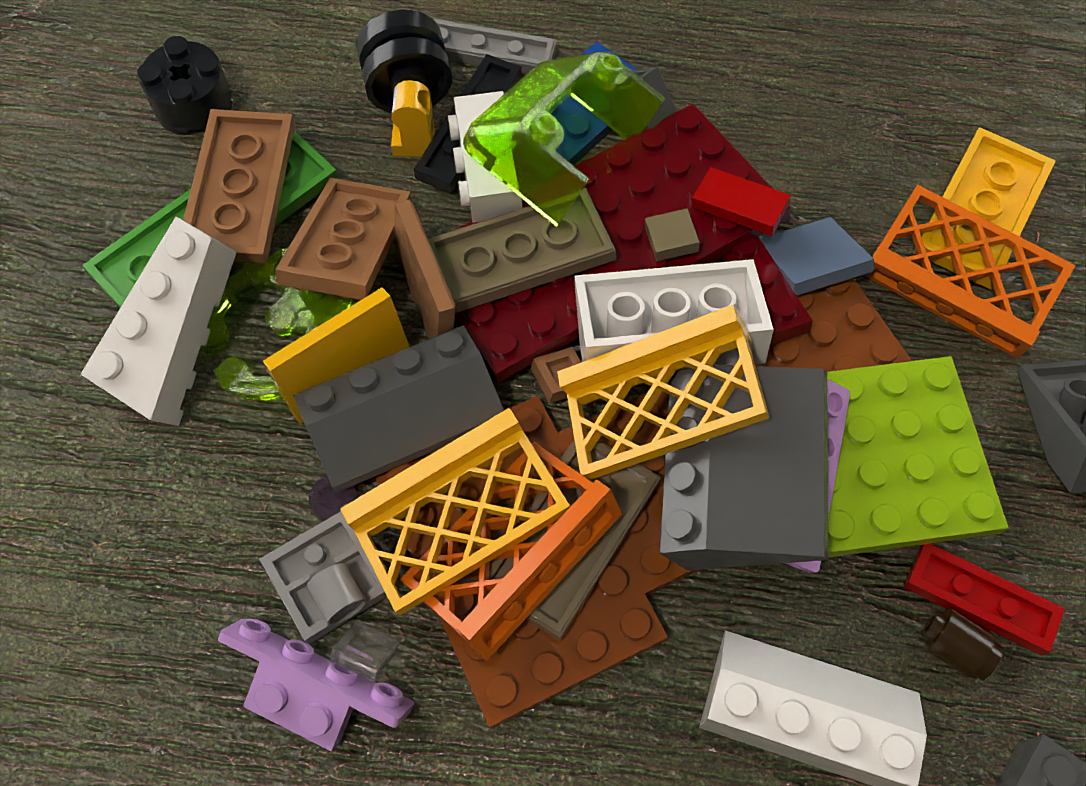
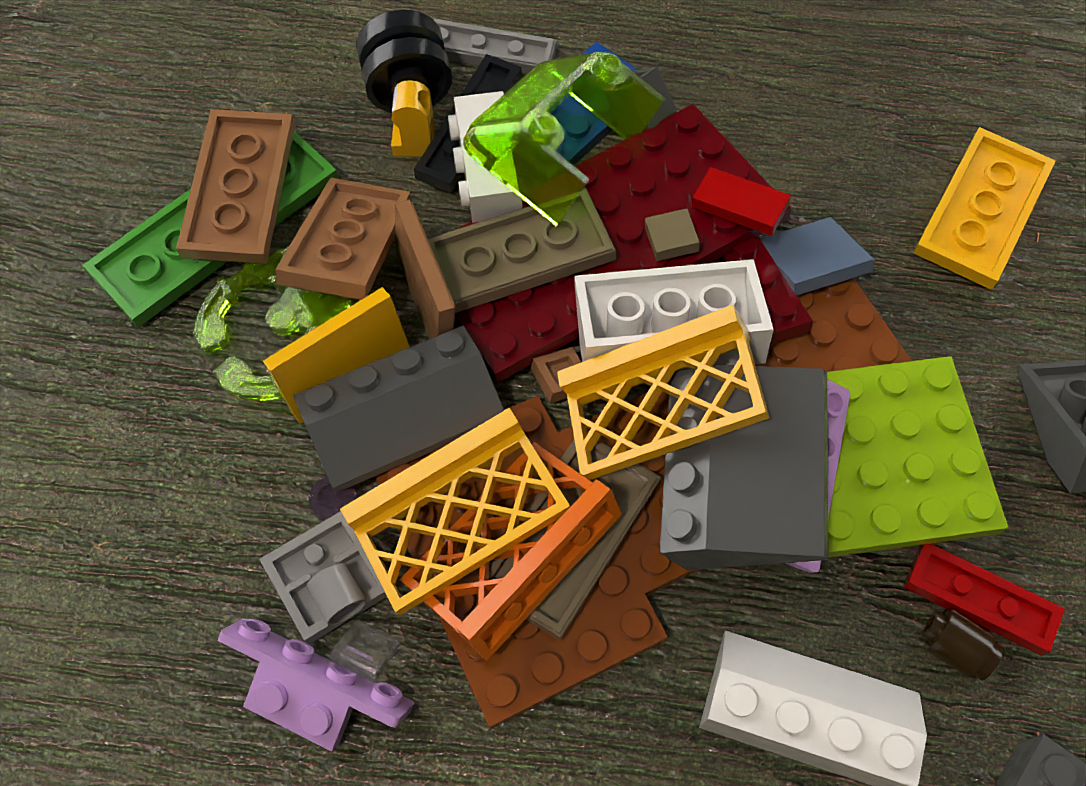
white wedge [81,217,236,426] -> none
black brick [137,36,232,135] -> none
orange fence [862,184,1076,359] -> none

